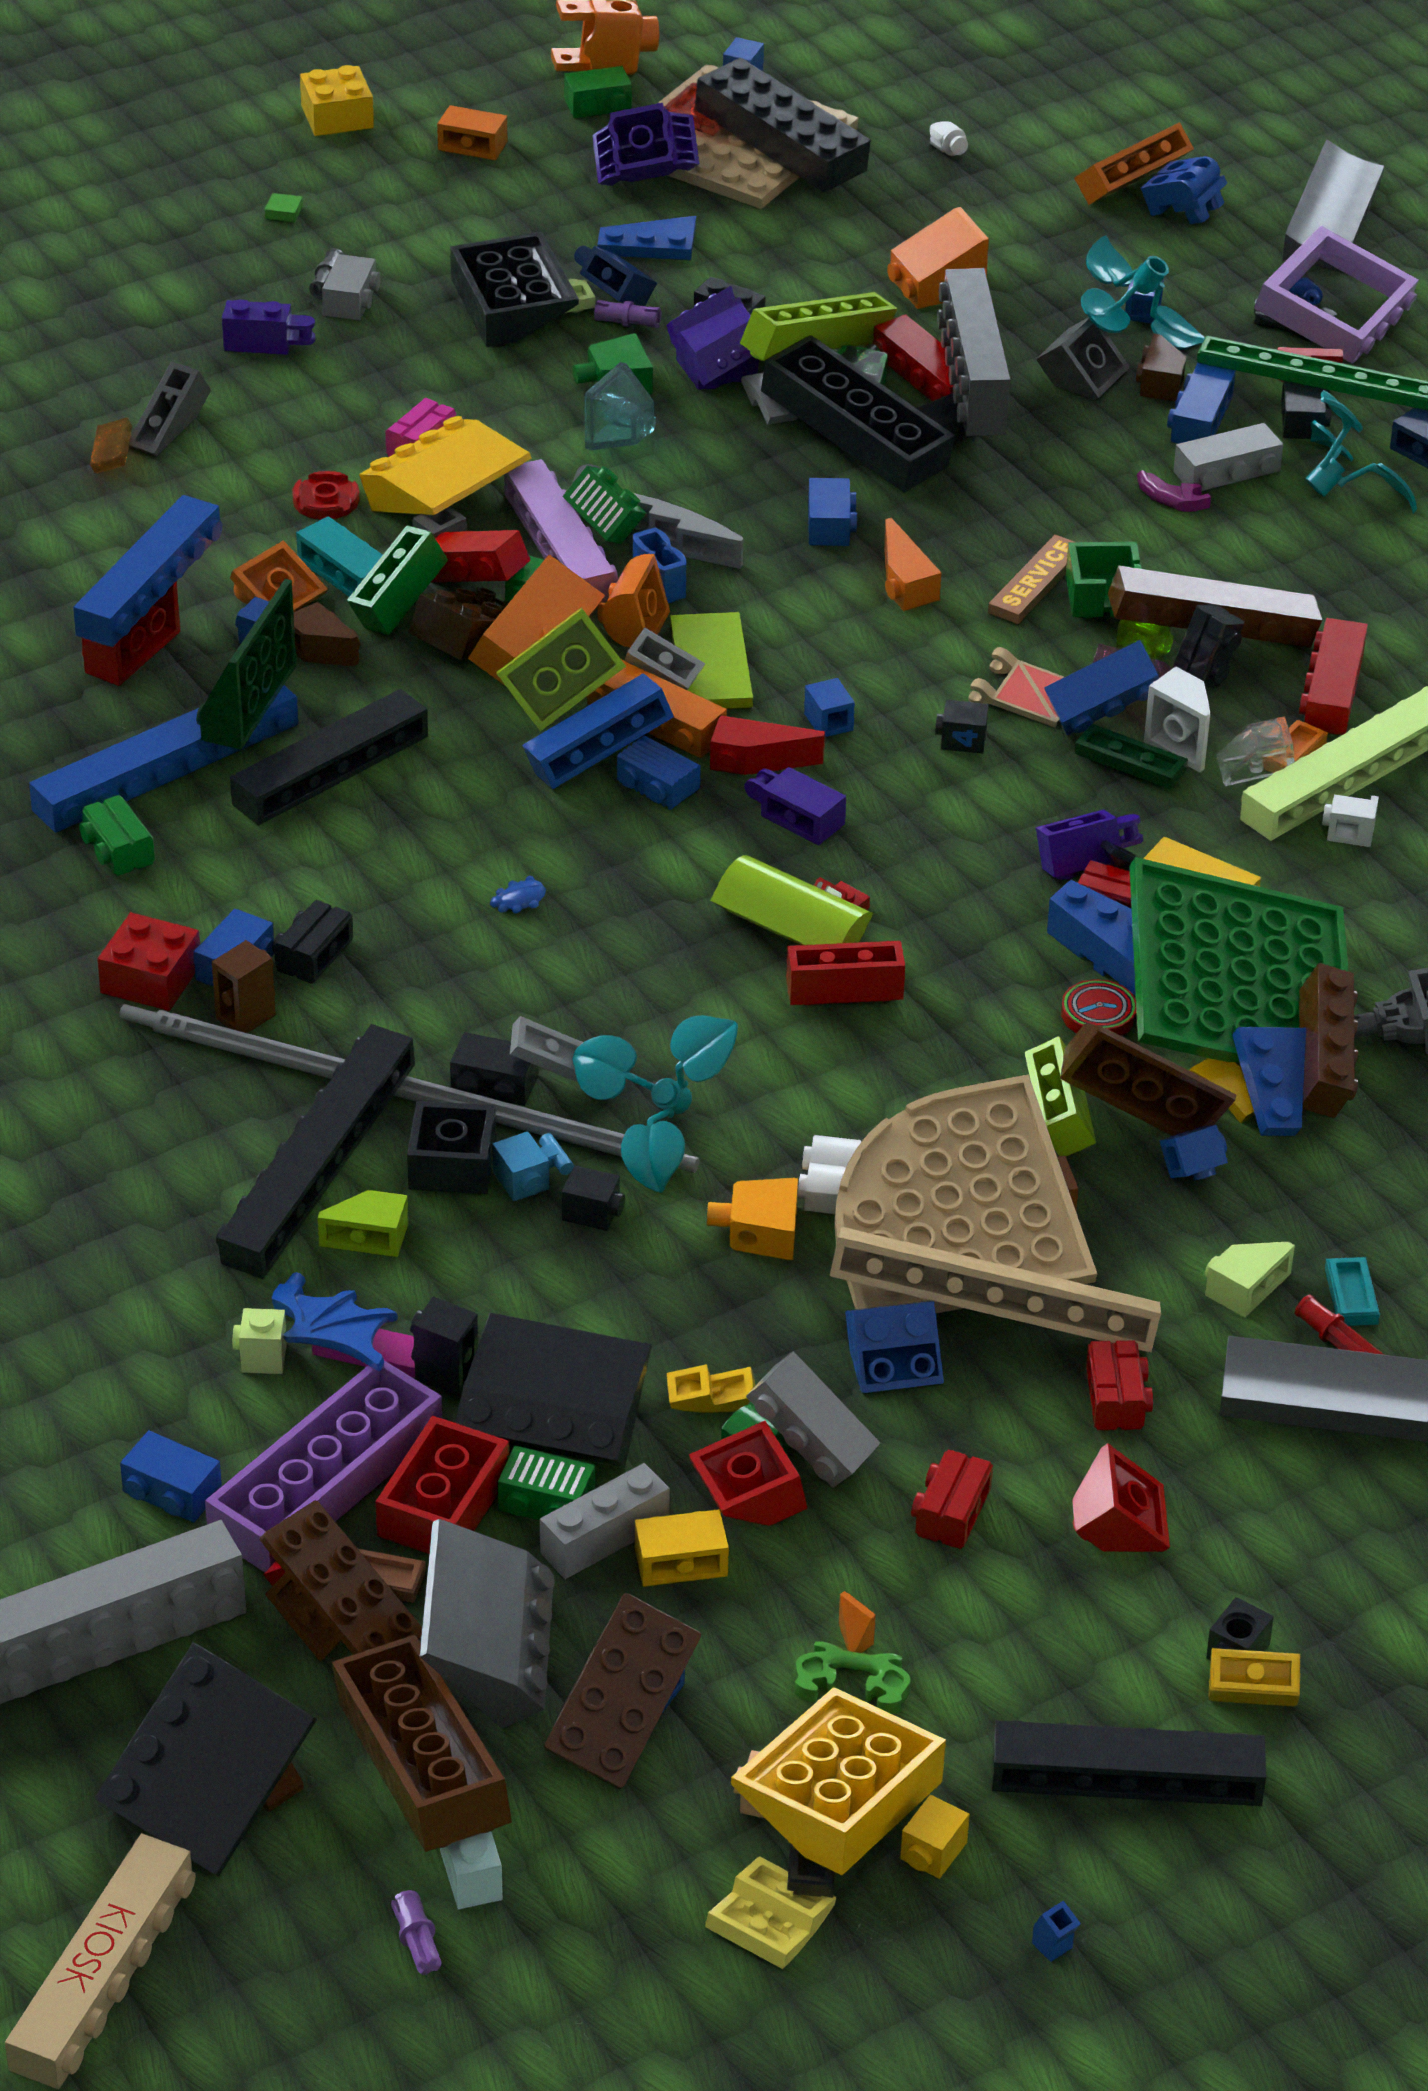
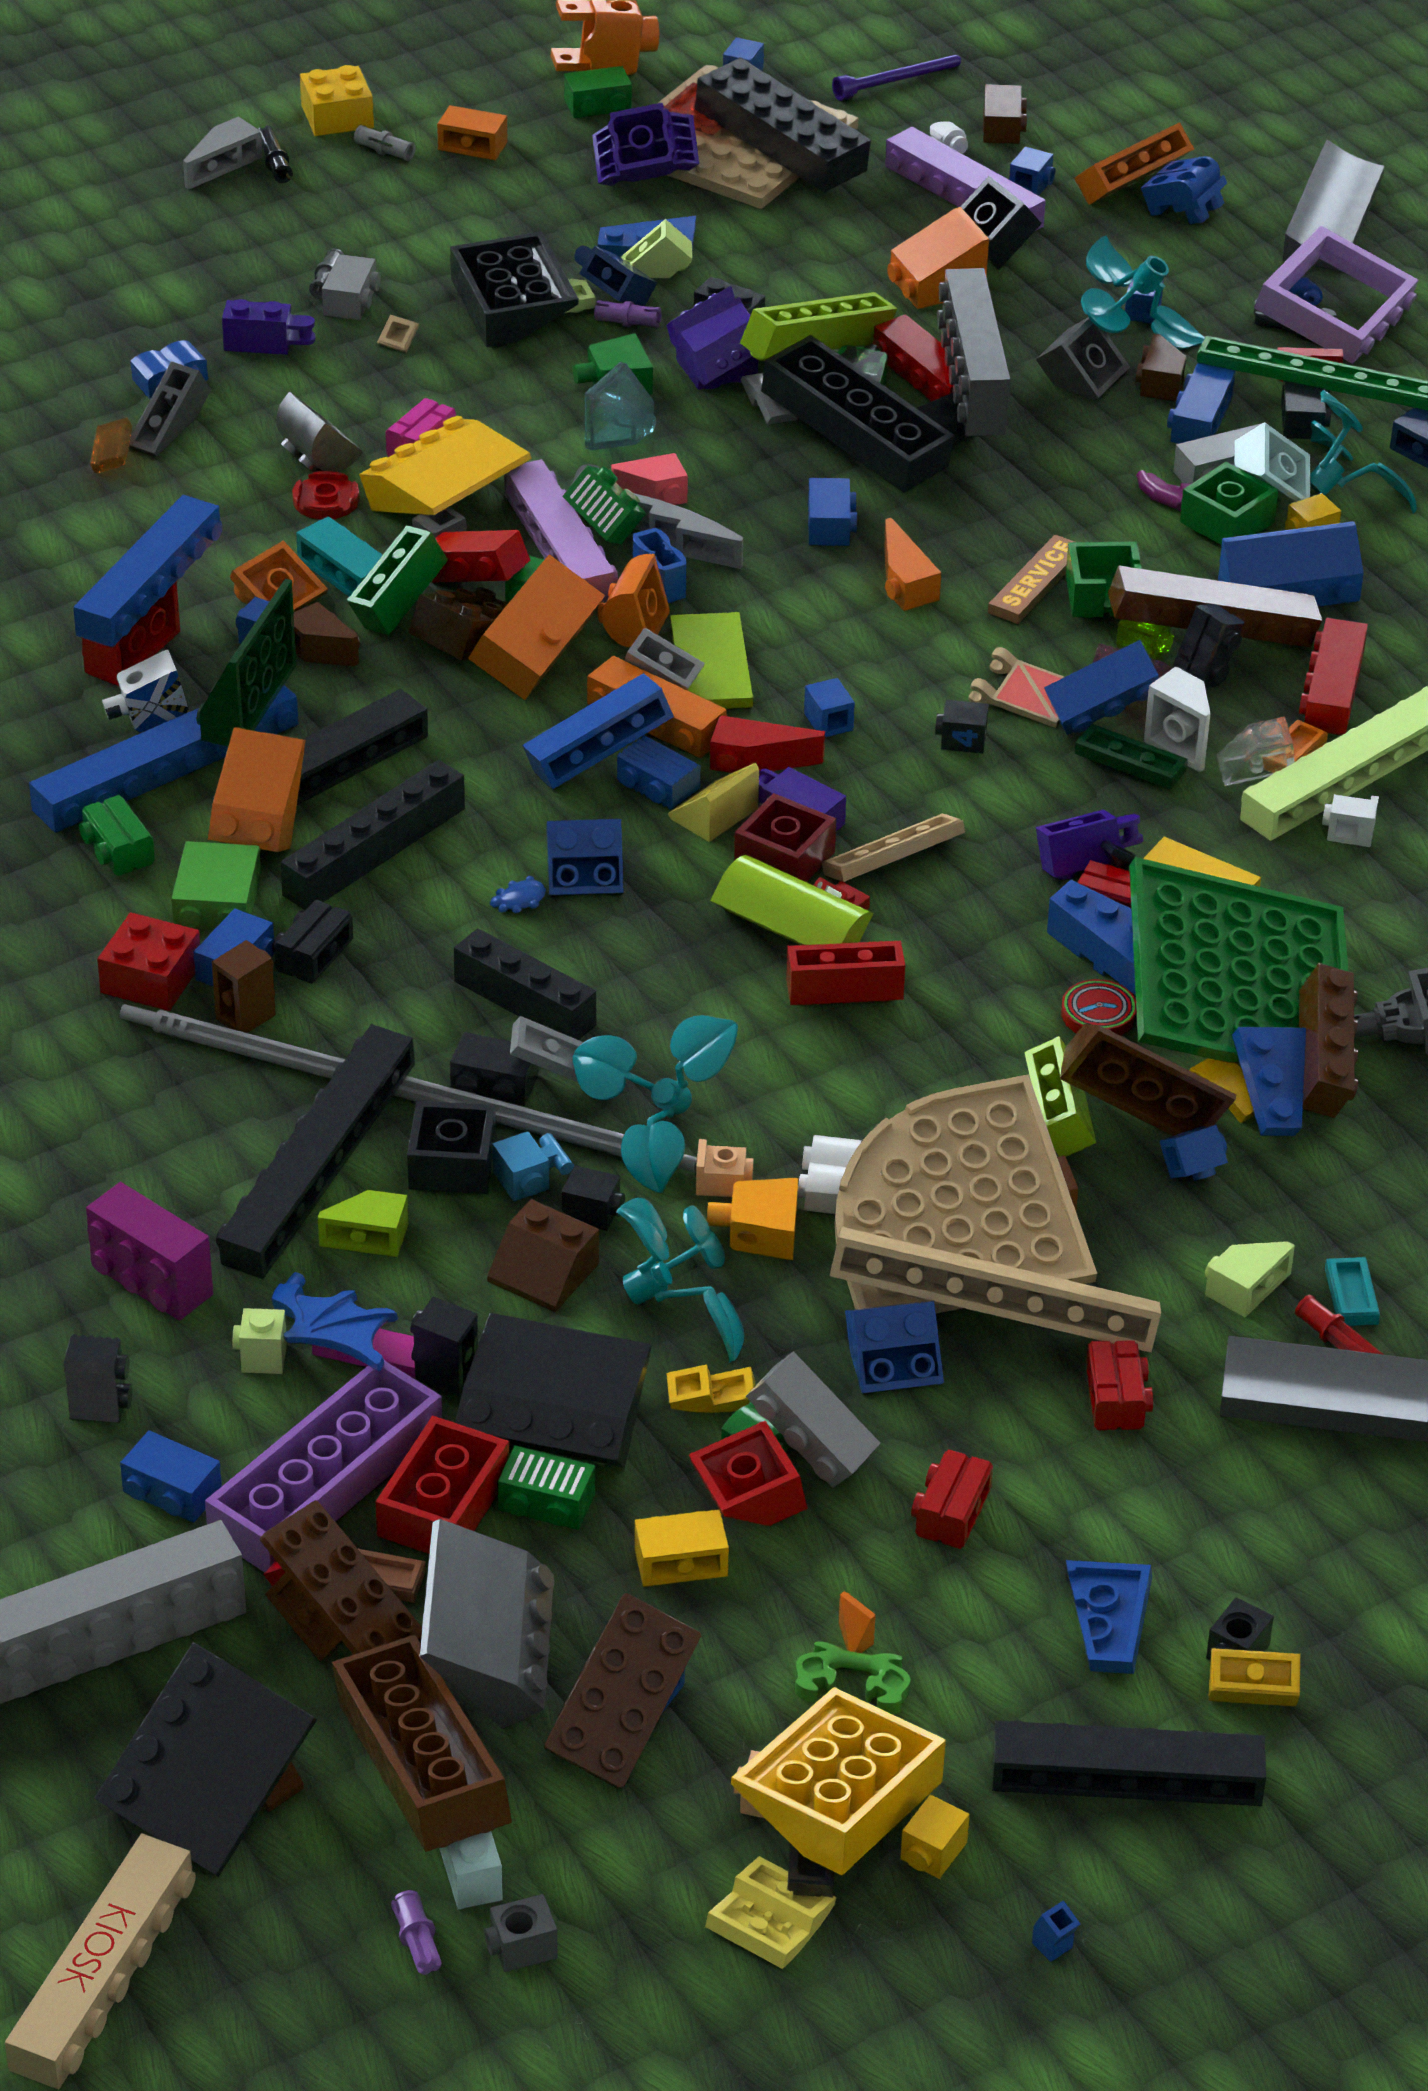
bright green tile [265,193,303,223] -> none
lime brick [496,607,626,732] -> none
light grey brick [540,1463,670,1579] -> none
red slope [1072,1444,1170,1552] -> none
none -> black brick [64,1334,132,1422]
none -> magenta brick [86,1181,214,1321]
none -> white torso [102,650,189,732]
none -> blue brick [130,340,208,399]
none -> bright green brick [171,841,261,930]
none -> light grey slope [183,116,262,190]
none -> orange slope [208,728,306,852]
none -> black axle [258,125,293,183]
none -> flat silver brick [276,392,363,472]
none -> black brick [280,760,465,910]
none -> light grey pin [354,125,416,161]
none -> tan slope [377,315,420,353]
none -> black brick [454,928,597,1040]
none -> dark grey brick [484,1894,558,1972]
none -> reddish brown slope [487,1199,599,1312]
none -> blue slope [546,819,624,895]
none -> coral slope [611,453,688,505]
none -> teal plant [616,1198,744,1363]
none -> yellowish green slope [621,219,692,278]
none -> light yellow slope [668,762,759,842]
none -> light nougat brick [696,1139,754,1197]
none -> dark red brick [734,793,836,882]
none -> tan tile [822,813,965,882]
none -> dark purple piece [832,55,961,101]
none -> brick [885,127,1046,231]
none -> black brick [960,176,1042,270]
none -> brick [983,84,1027,144]
none -> blue brick [1009,147,1056,196]
none -> blue wing [1066,1560,1152,1674]
none -> green brick [1180,462,1279,546]
none -> blue slope [1218,521,1364,606]
none -> light aqua slope [1234,422,1310,503]
none -> yellow brick [1285,493,1341,530]

